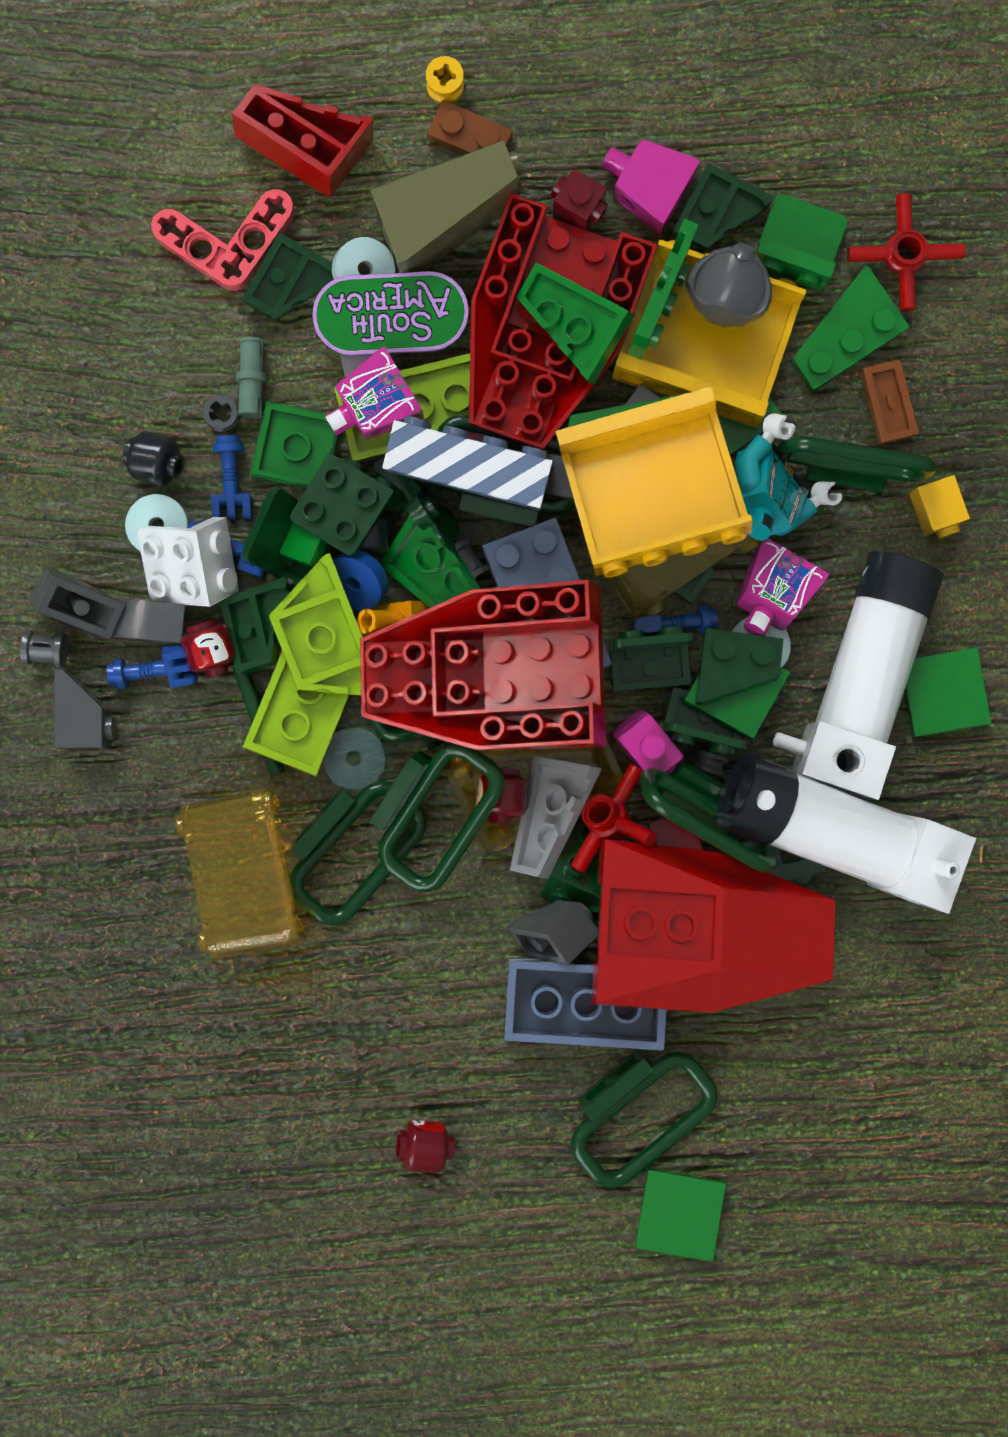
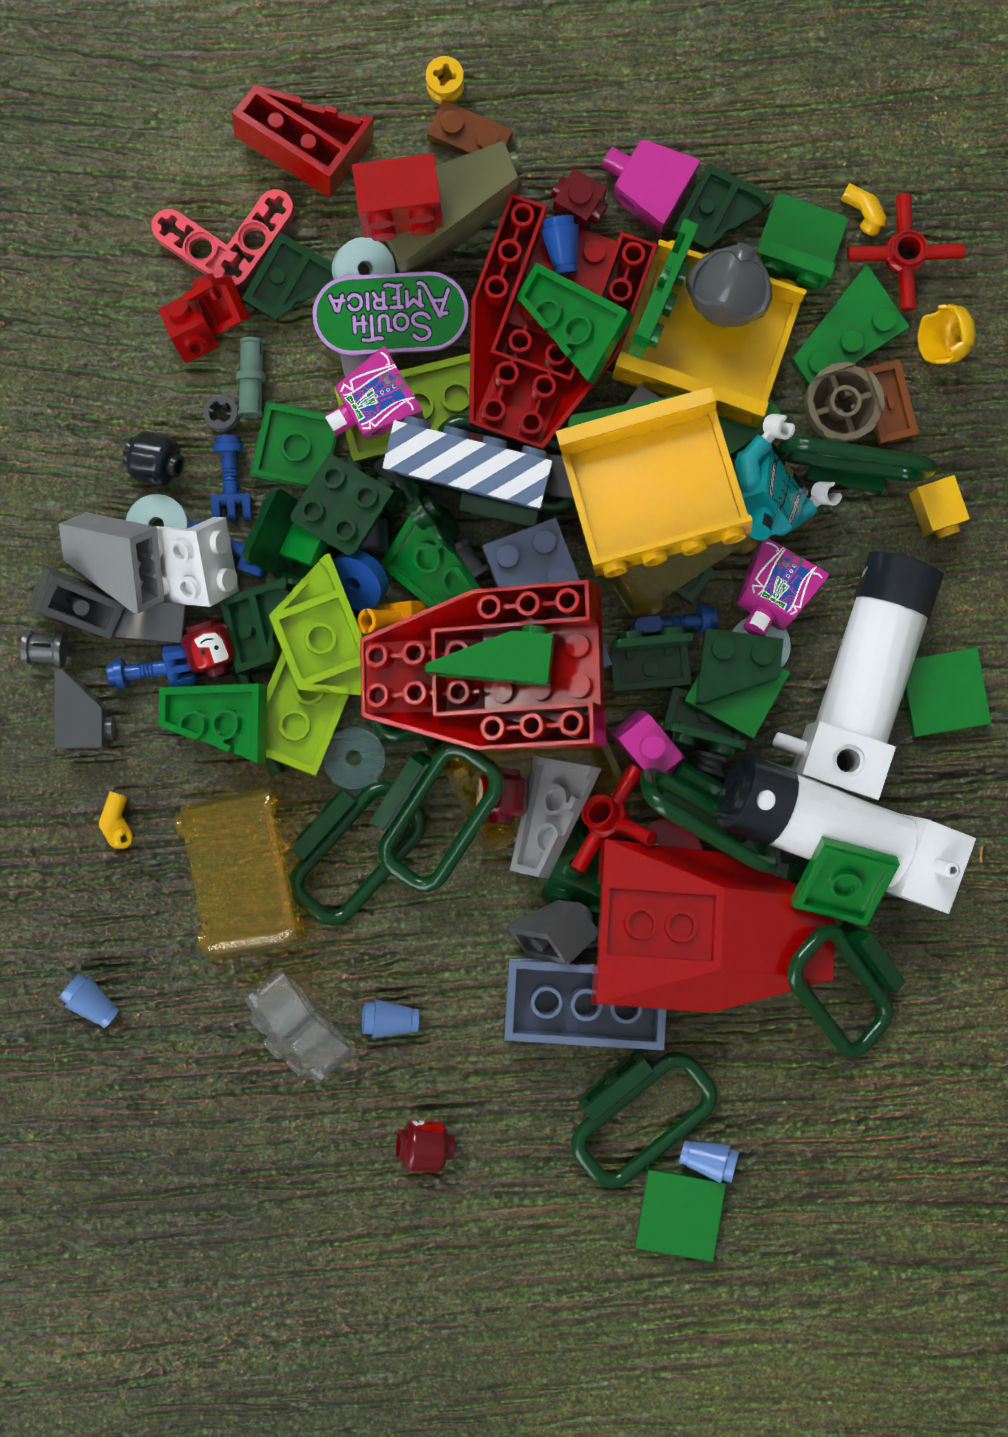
none -> medium blue cone [58,973,119,1028]
none -> light grey slope [59,512,165,613]
none -> yellow arm [99,791,134,849]
none -> red bracket [158,297,219,363]
none -> green wing [158,683,267,764]
none -> red bracket [182,273,250,336]
none -> clear brick [245,968,353,1083]
none -> red brick [352,153,443,241]
none -> medium blue cone [361,999,419,1038]
none -> green slope [425,625,555,687]
none -> blue cone [541,215,579,276]
none -> medium blue cone [679,1140,739,1184]
none -> dark green bar [787,921,906,1058]
none -> green tile [791,836,900,927]
none -> dark tan cylinder [803,362,885,442]
none -> yellow arm [840,183,887,236]
none -> yellow hair [917,304,976,364]

